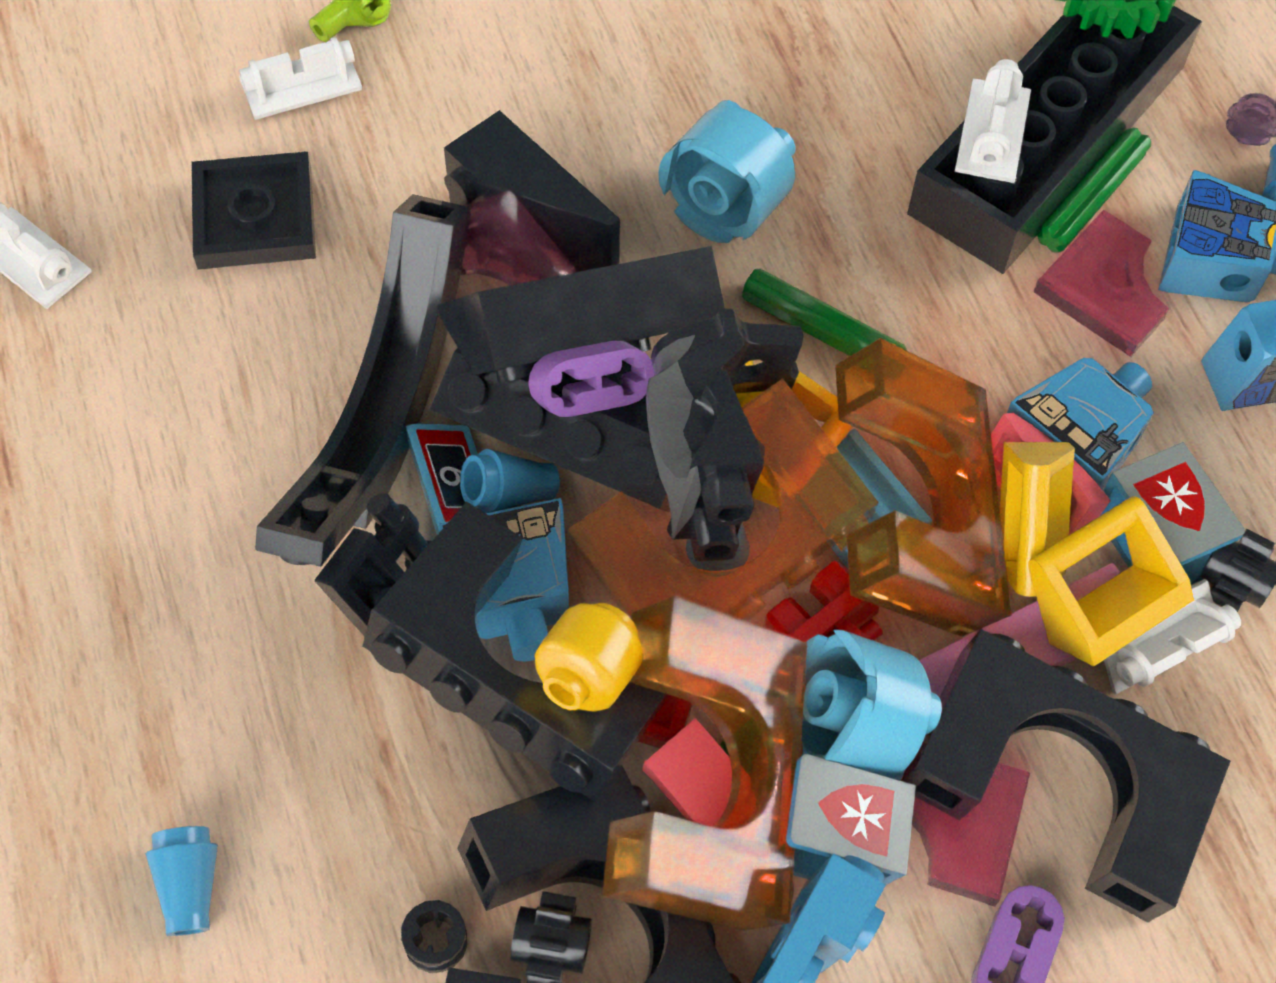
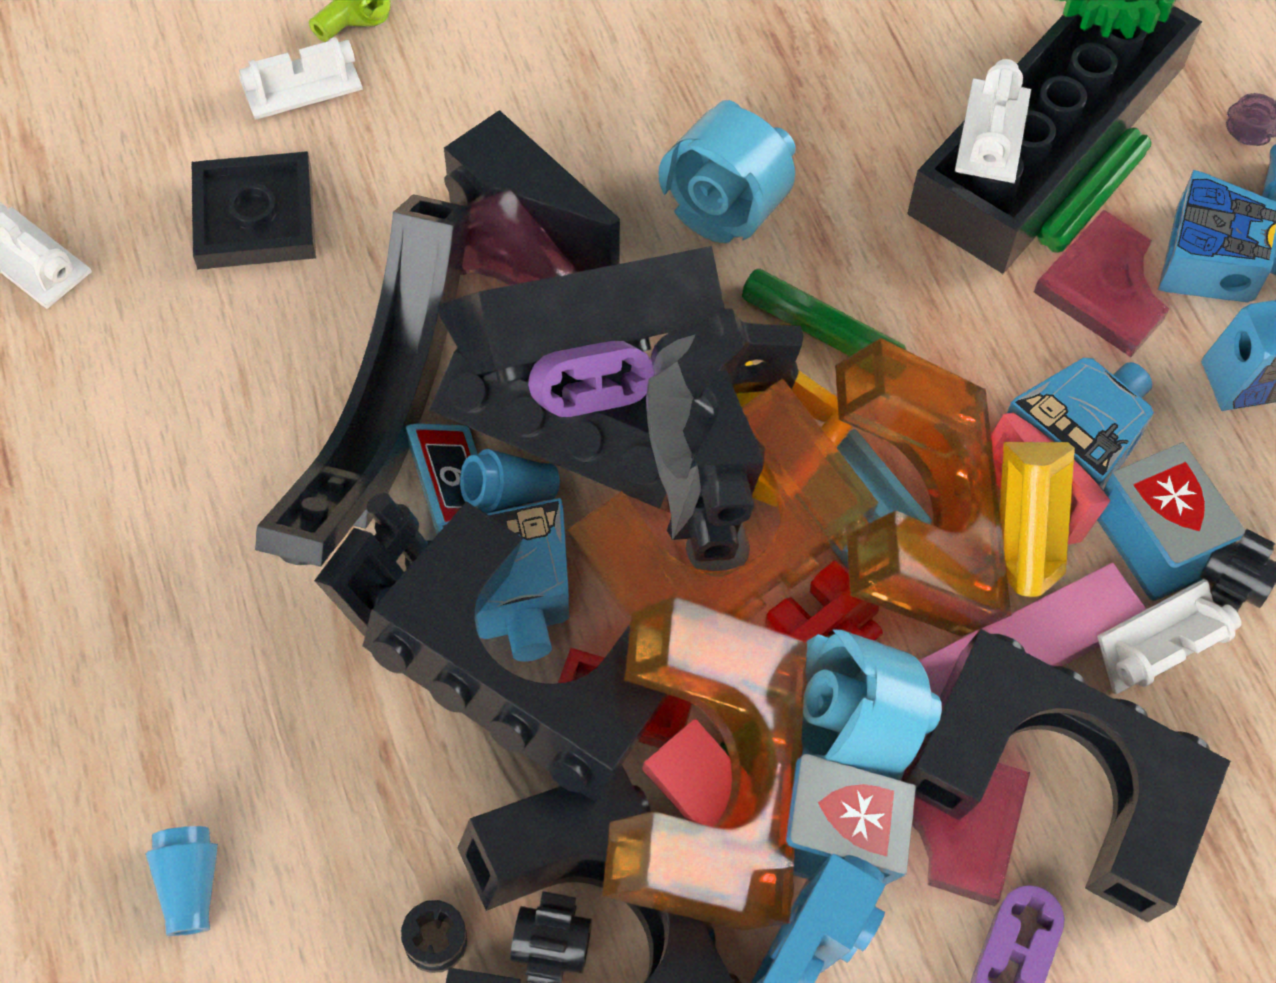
yellow head [535,603,643,712] -> none
yellow tile [1028,496,1194,666] -> none

